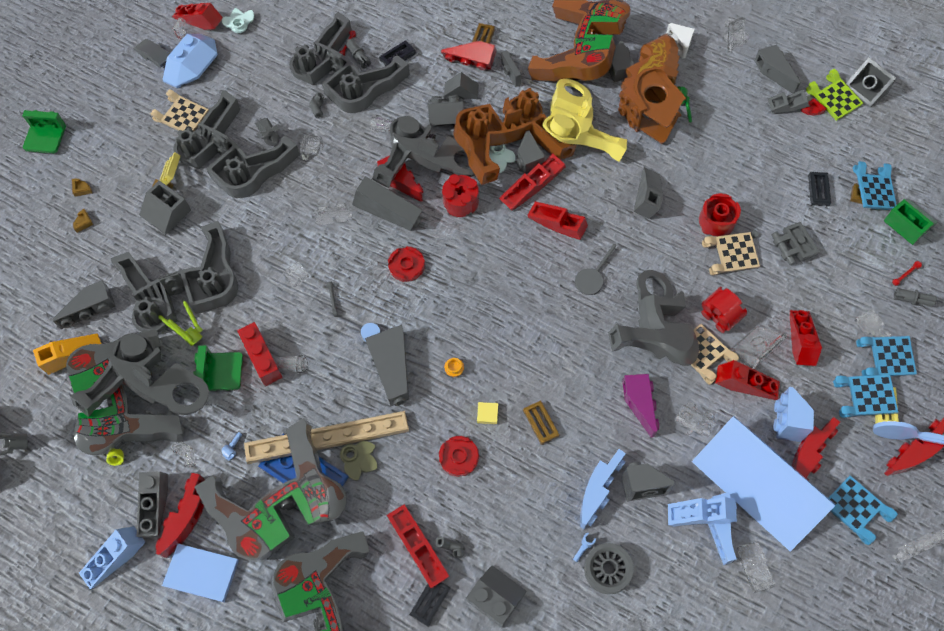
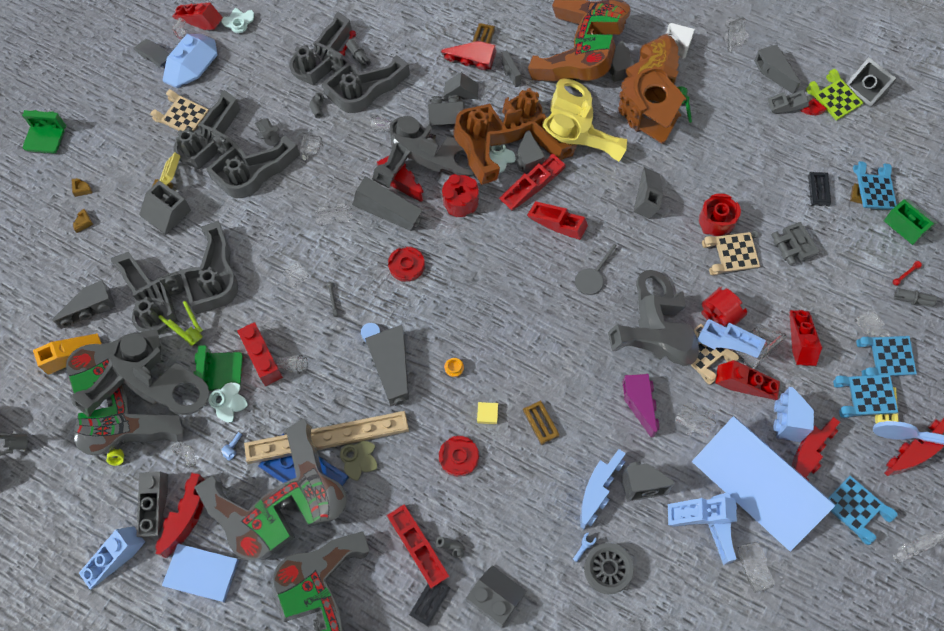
black tile [379,40,416,66] -> none
none -> light aqua plate [209,382,248,422]
none -> light blue slope [697,319,766,358]

